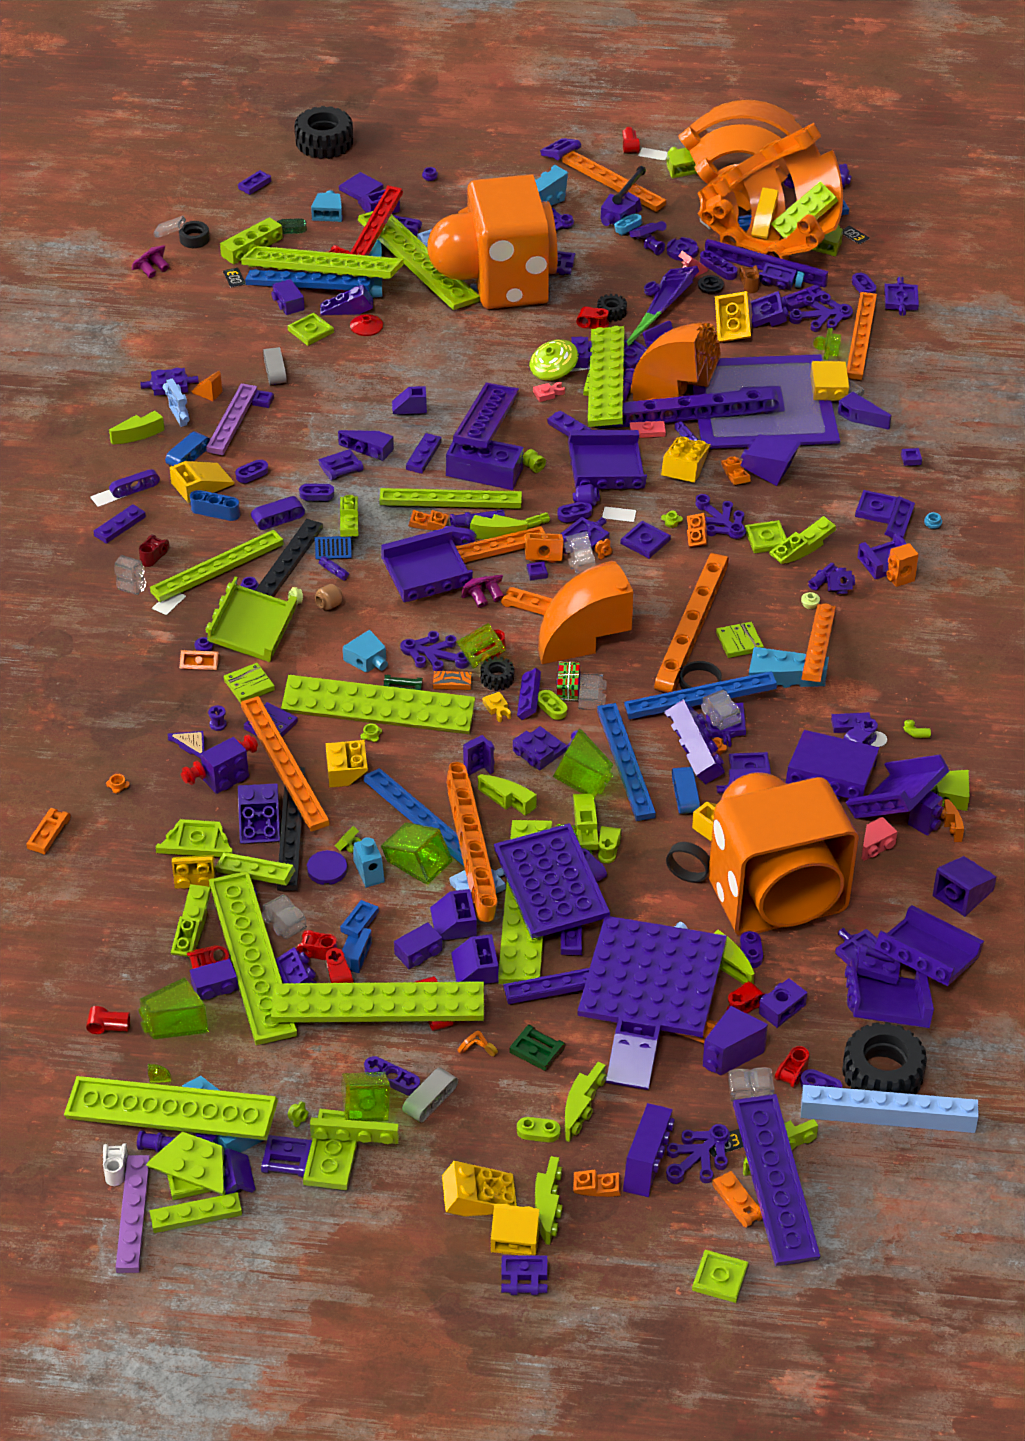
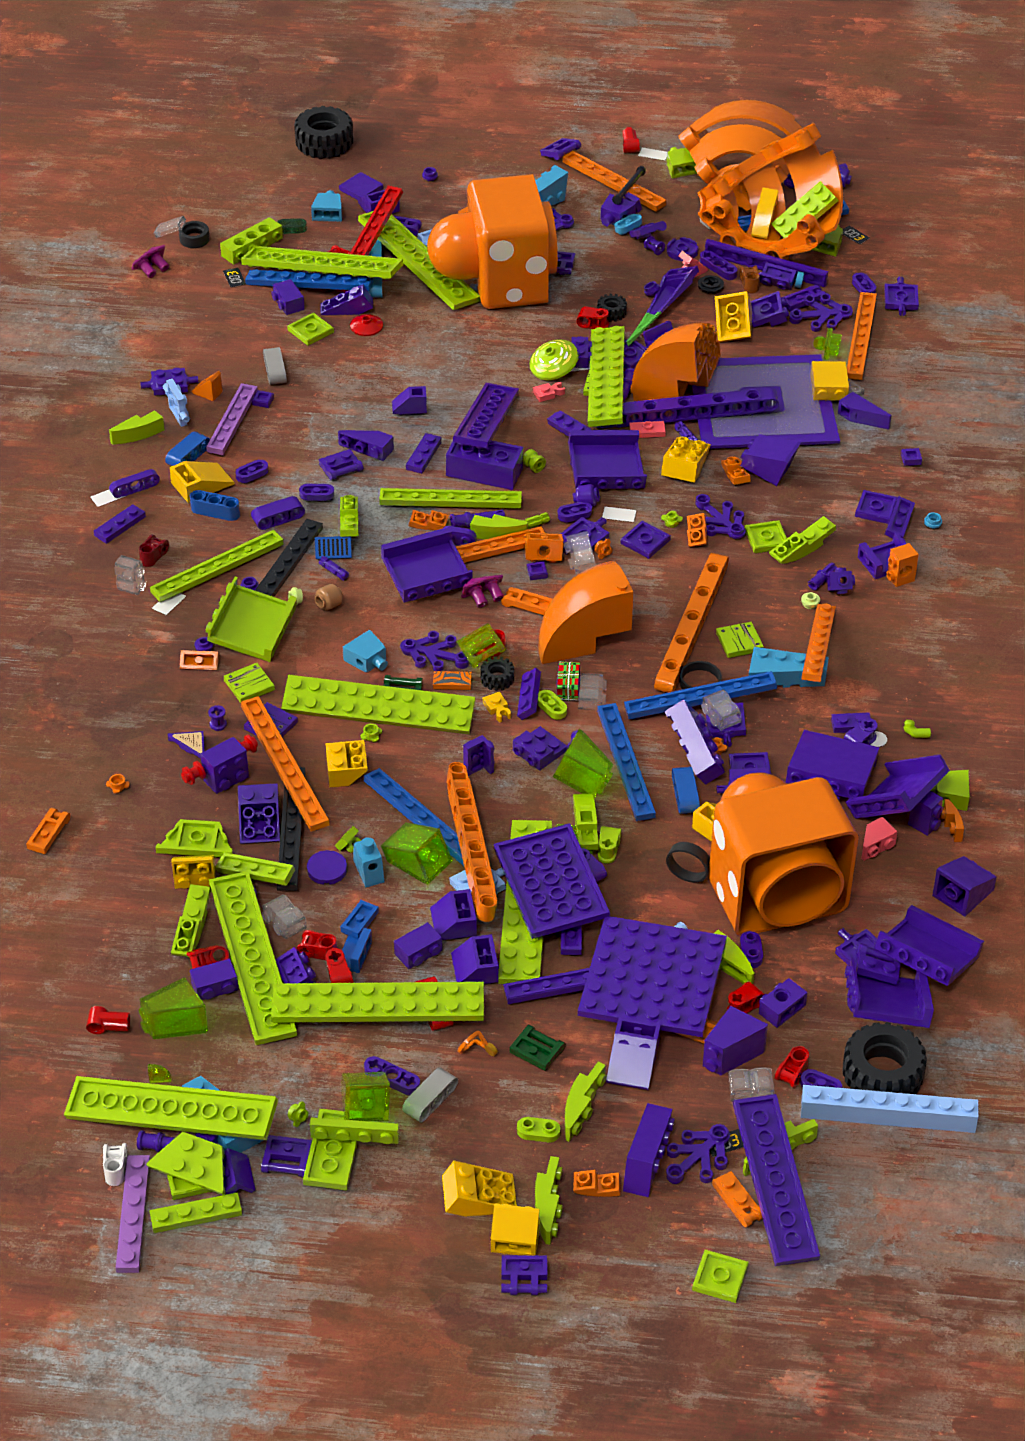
dark purple plate [238,170,272,195] -> none
lime slope [478,774,537,816] -> none

